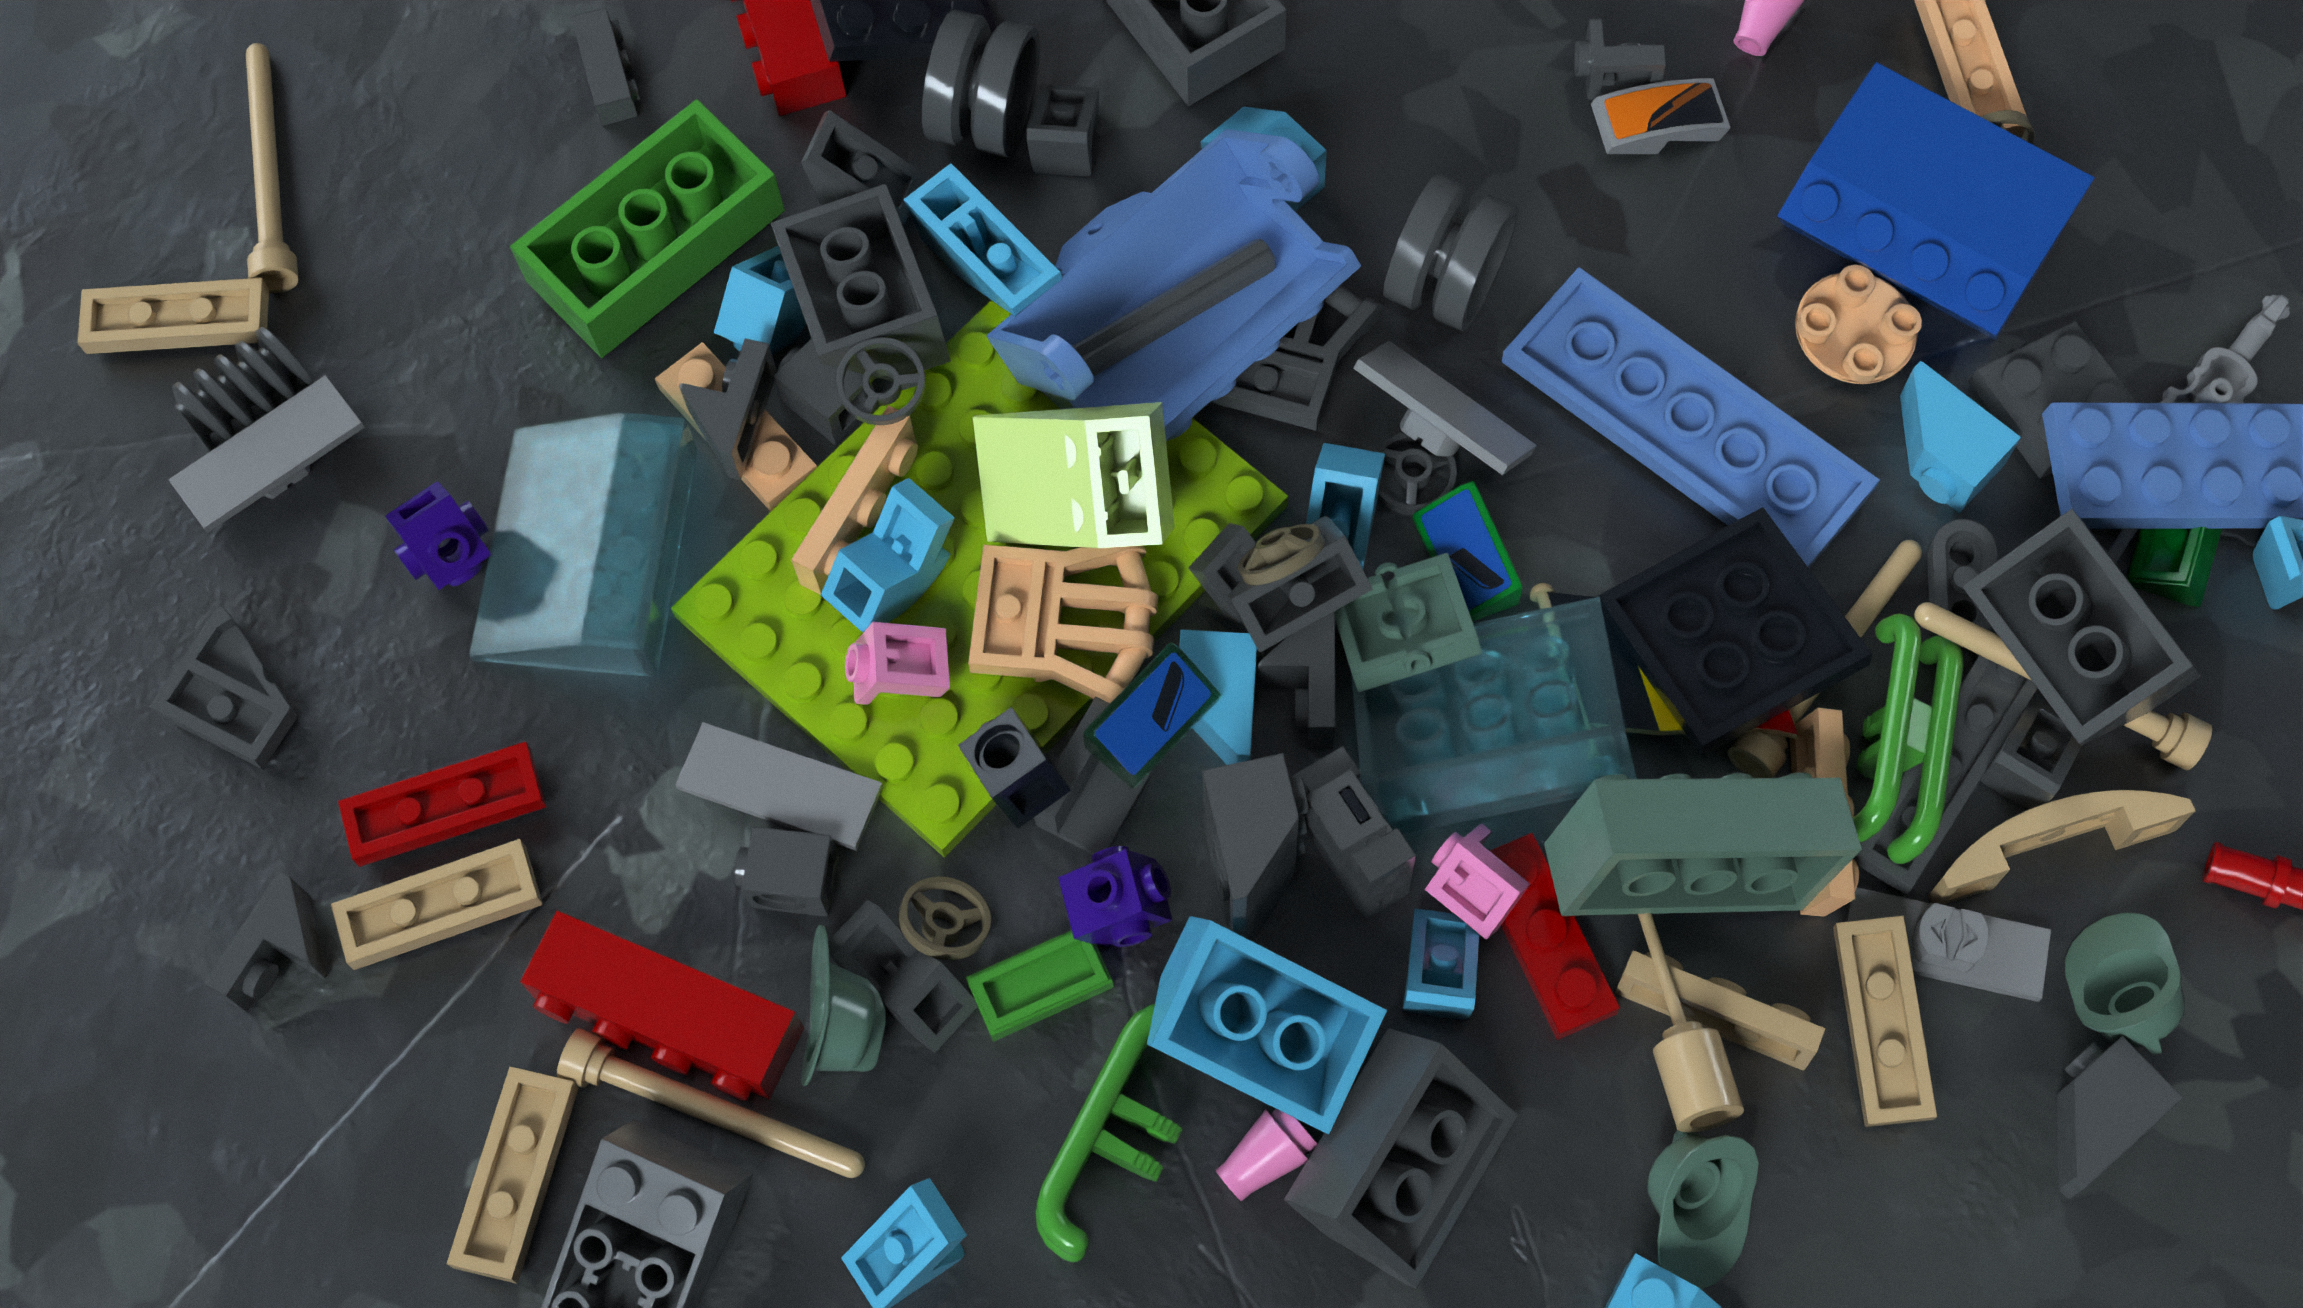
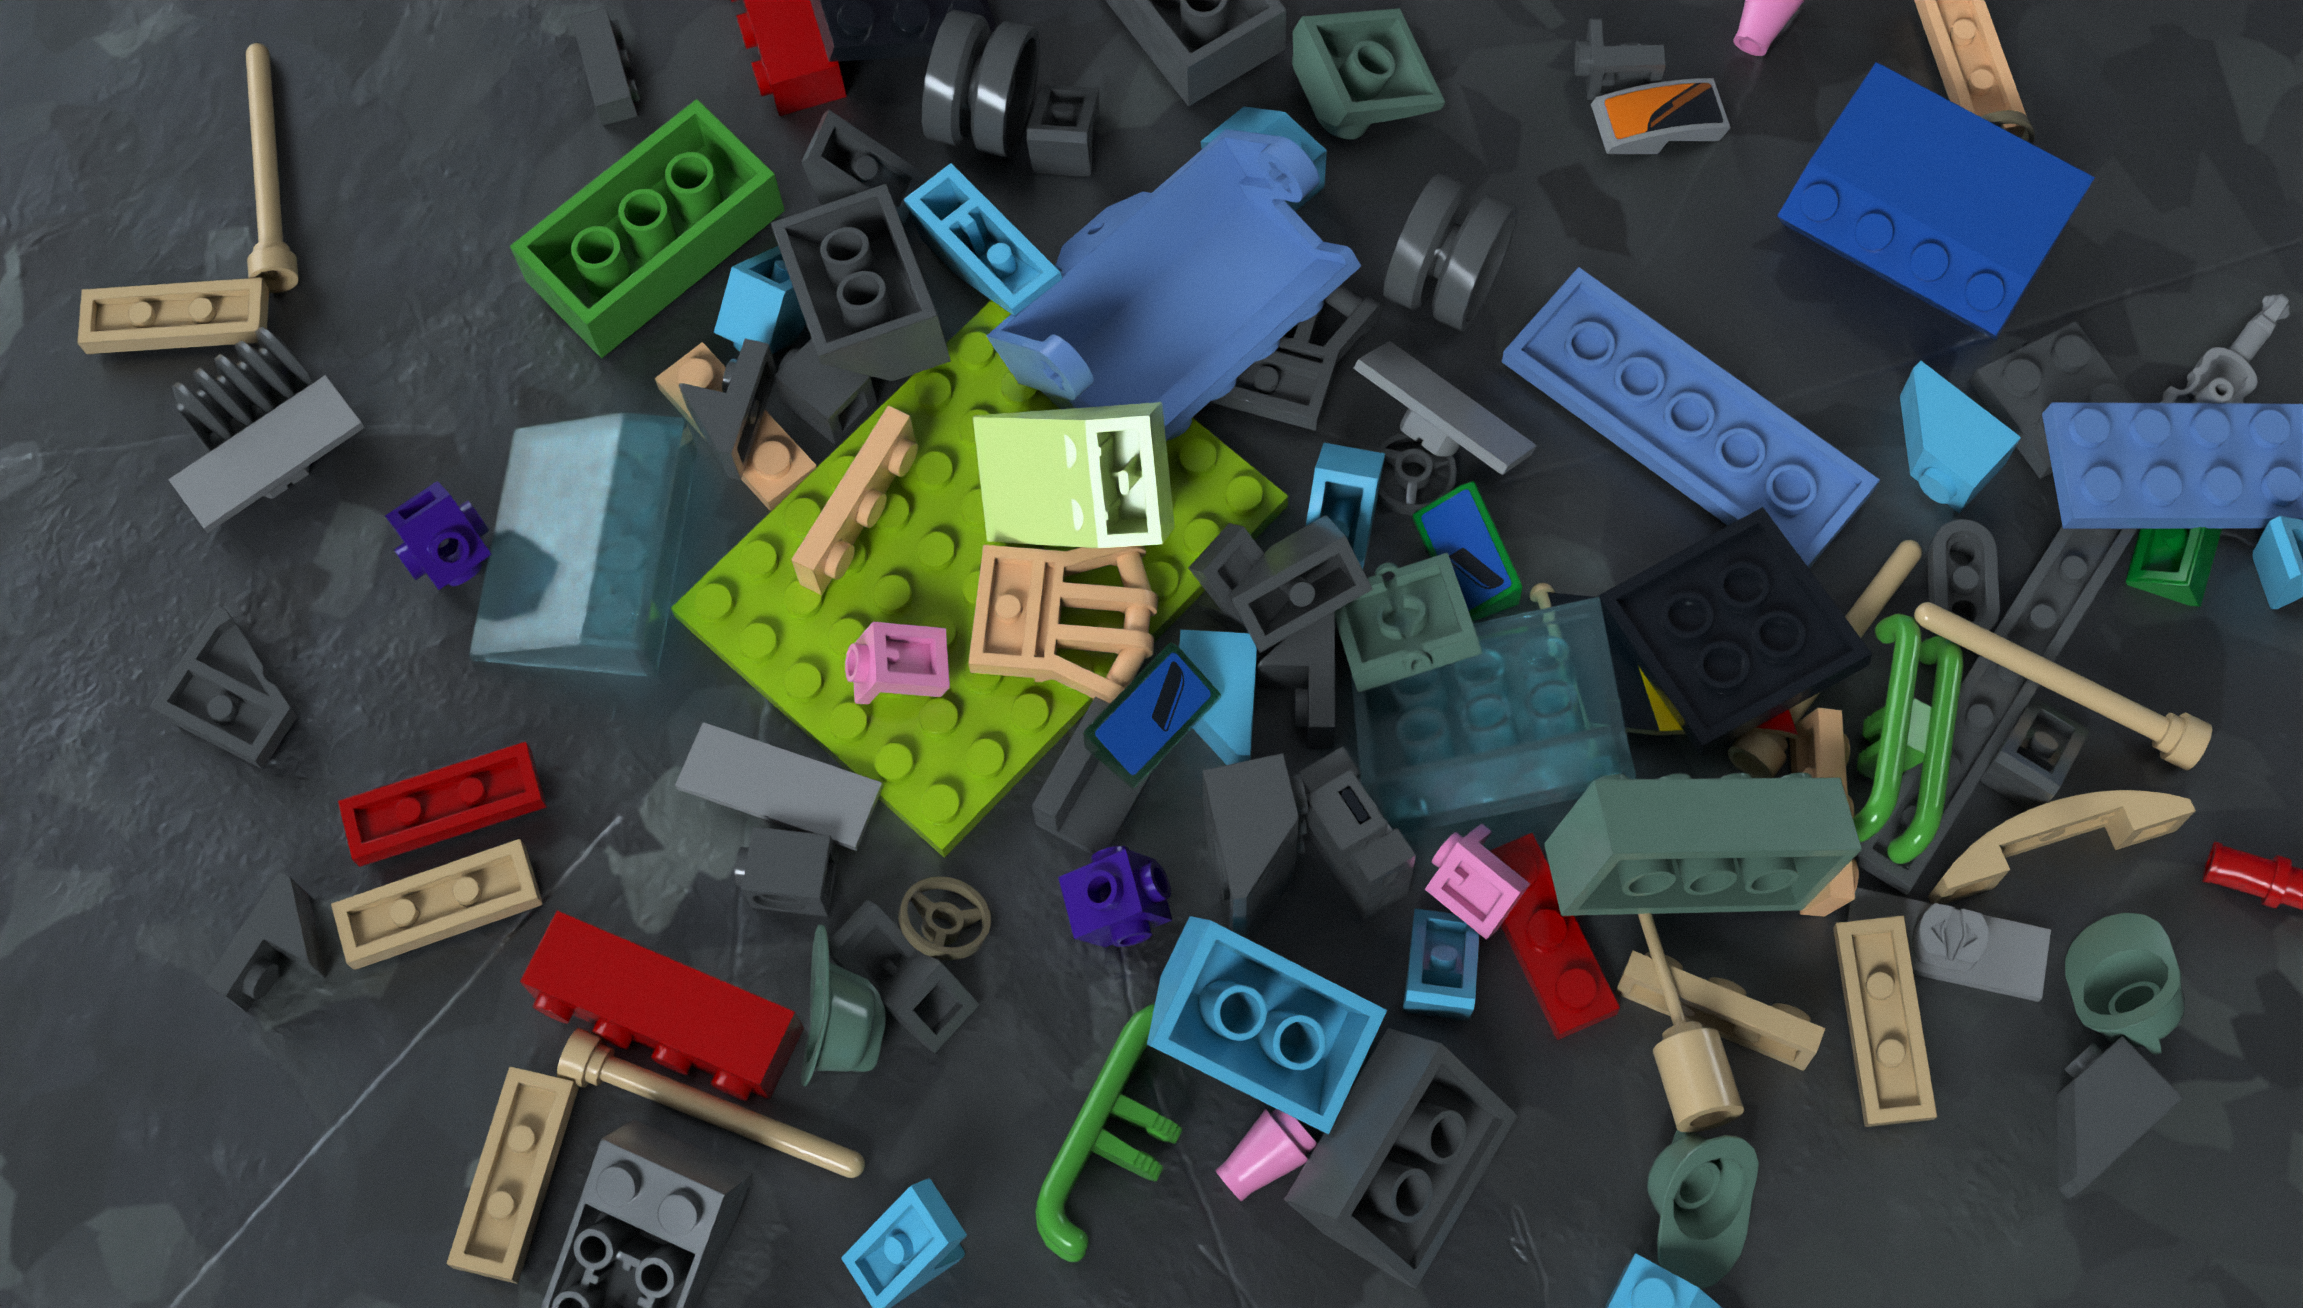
medium azure brick [821,478,955,632] -> none
dark grey piece [836,337,926,425] -> none
black brick [958,707,1072,828] -> none
bright green tile [965,930,1114,1042] -> none
dark grey axle [1072,239,1276,376] -> none
dark tan piece [1238,524,1325,585] -> none
light nougat dish [1795,264,1922,384] -> none
dark grey slope [1962,509,2202,745] -> none
none -> sand green slope [1292,8,1445,139]

